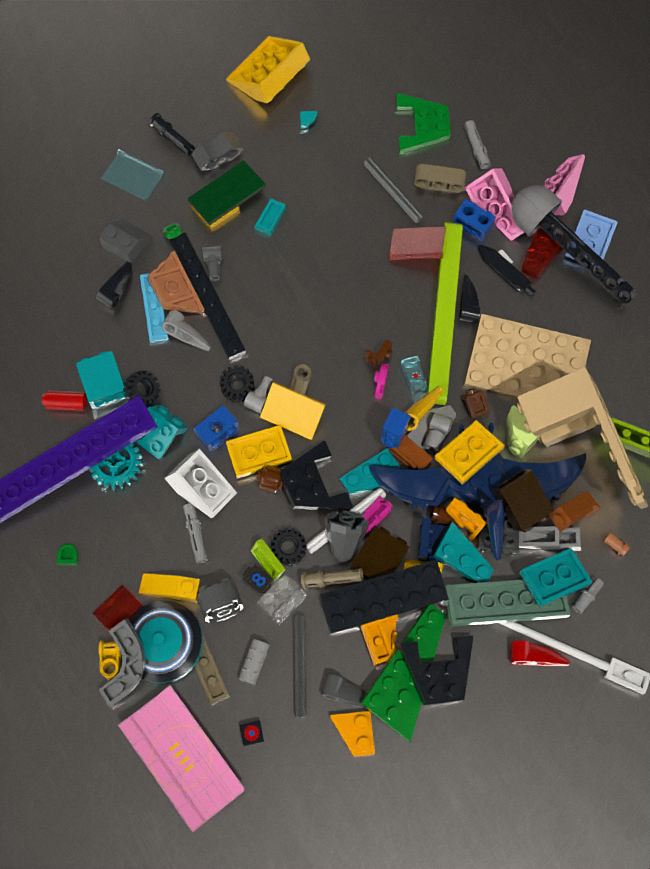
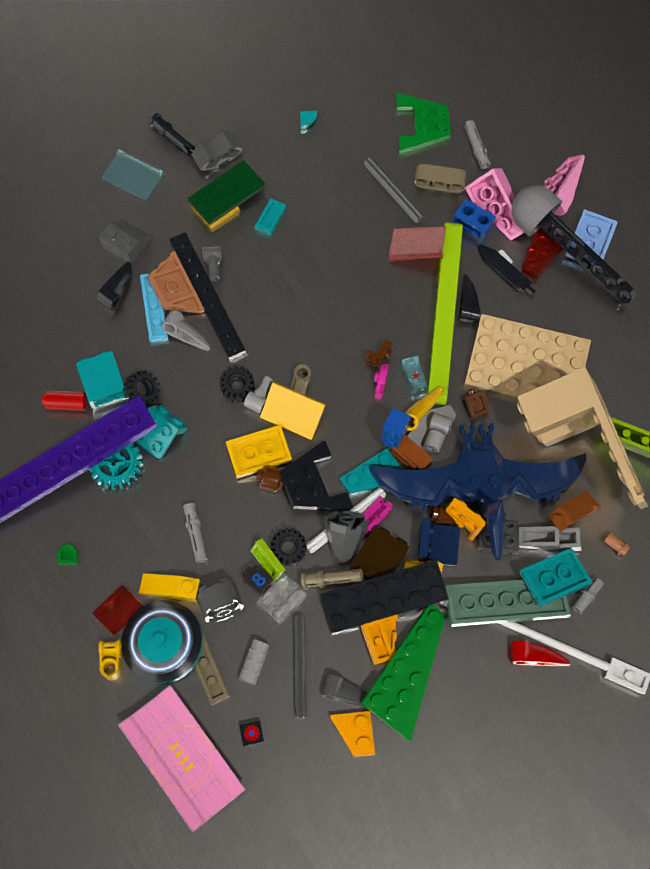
dark grey plate [98,619,145,707] -> none
green tile [161,222,183,239] -> none
white slope [164,449,237,518] -> none
blue brick [193,405,239,451] -> none
yellow slope [226,36,310,103] -> none
black wing [397,636,473,705] -> none
teal wing [433,522,494,583] -> none
yellow tile [434,420,504,485] -> none
dark brown brick [492,469,554,532] -> none
yellowish green slope [505,405,541,458] -> none

